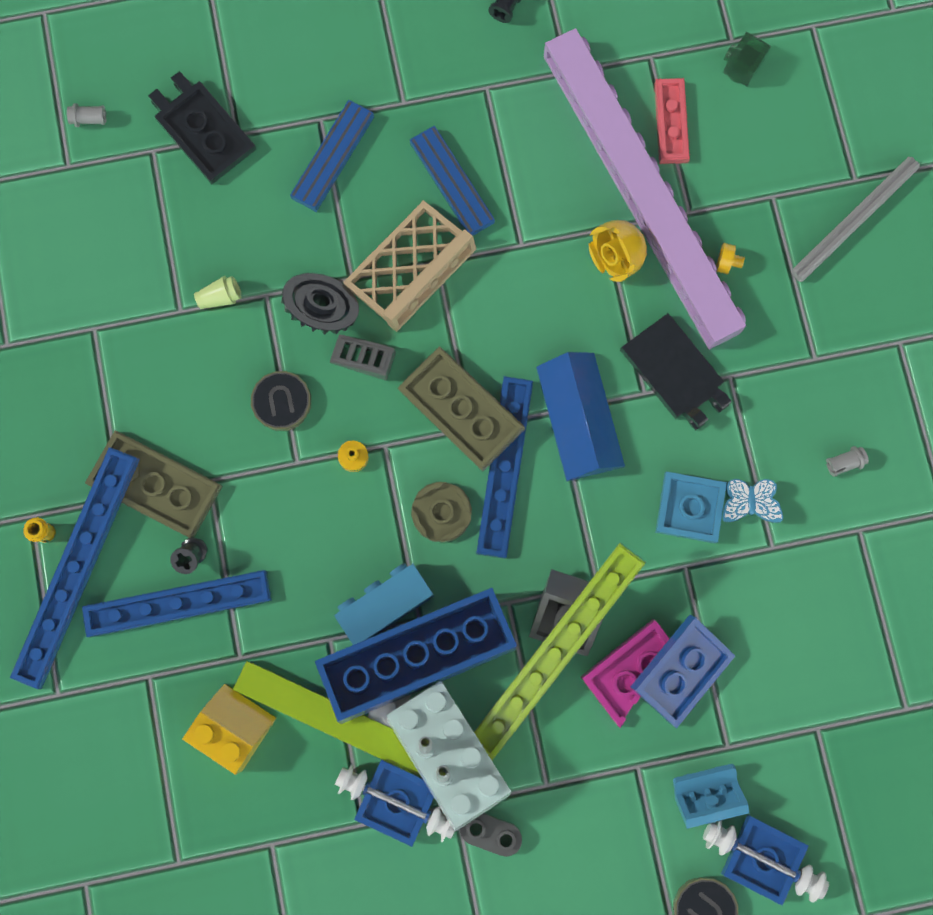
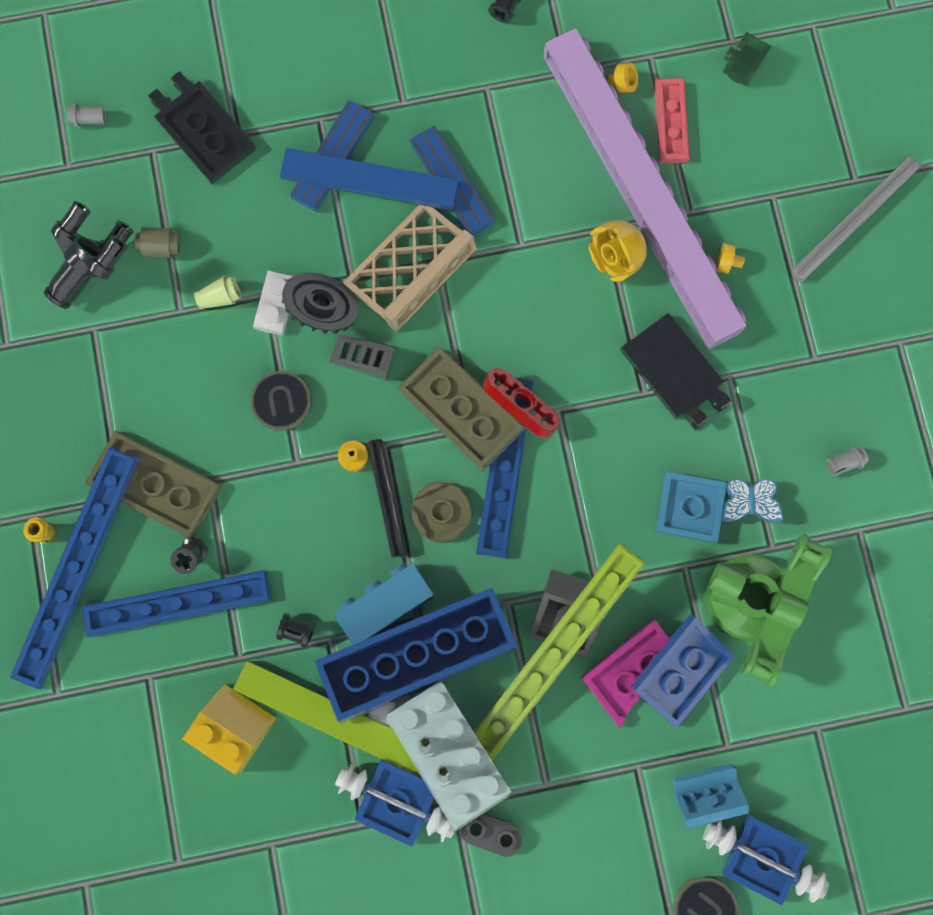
blue slope [536,352,625,482] -> none
none -> black wheel [44,201,134,309]
none -> olive brick [135,227,180,258]
none -> white plate [253,271,294,336]
none -> black bush [276,613,315,649]
none -> blue tile [280,148,459,211]
none -> black axle [367,439,407,558]
none -> red beam [483,368,560,438]
none -> yellow tile [608,62,638,94]
none -> bright green piece [704,533,833,688]

